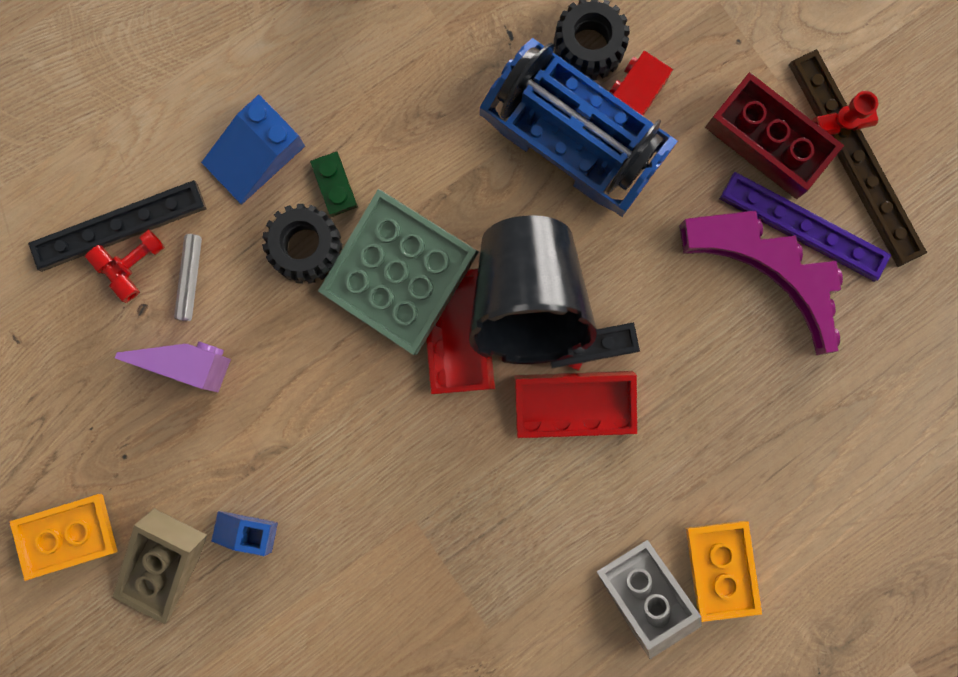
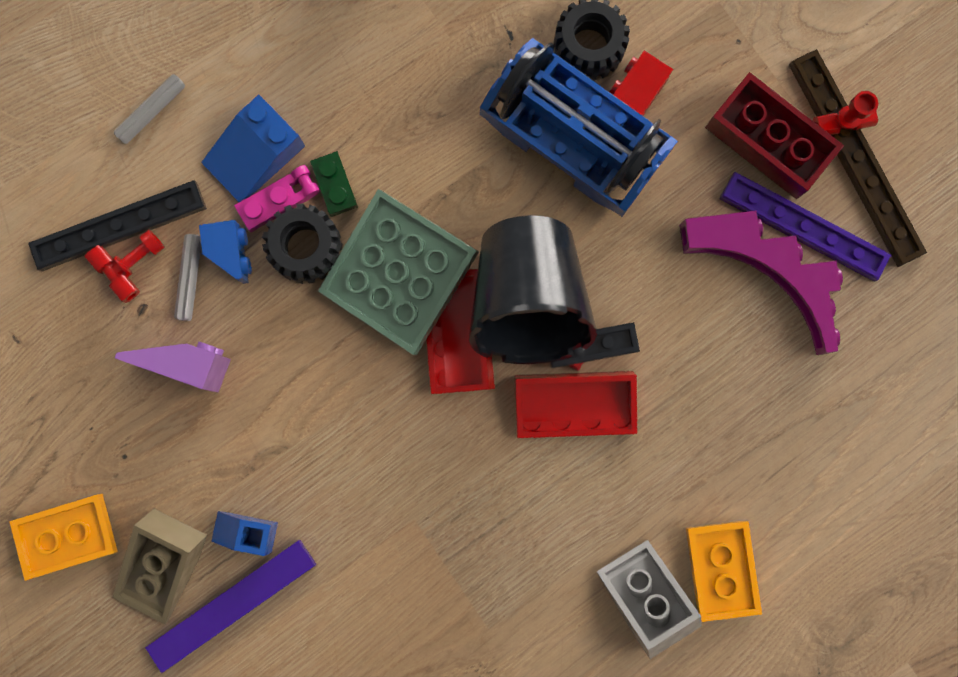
none -> light grey axle [114,74,185,144]
none -> dark purple tile [145,540,317,673]
none -> blue slope [199,220,252,284]
none -> dark pink plate [234,165,320,232]

